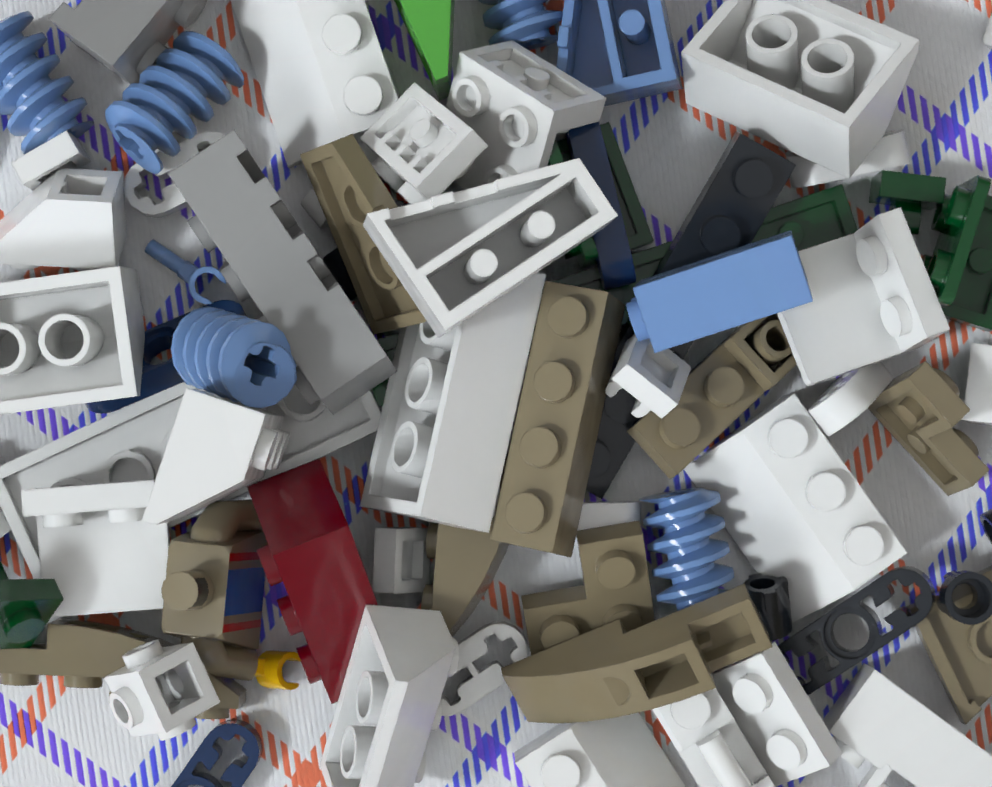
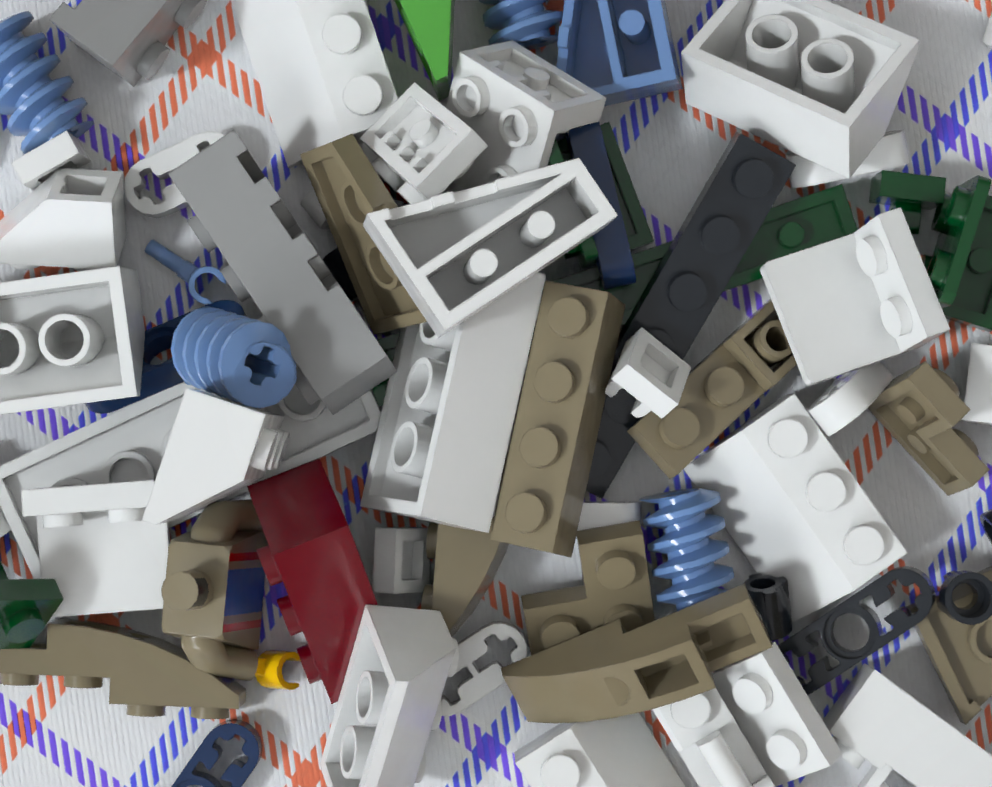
medium blue piece [105,31,244,175] -> none
white brick [105,639,220,741] -> none
medium blue brick [626,230,813,353] -> none

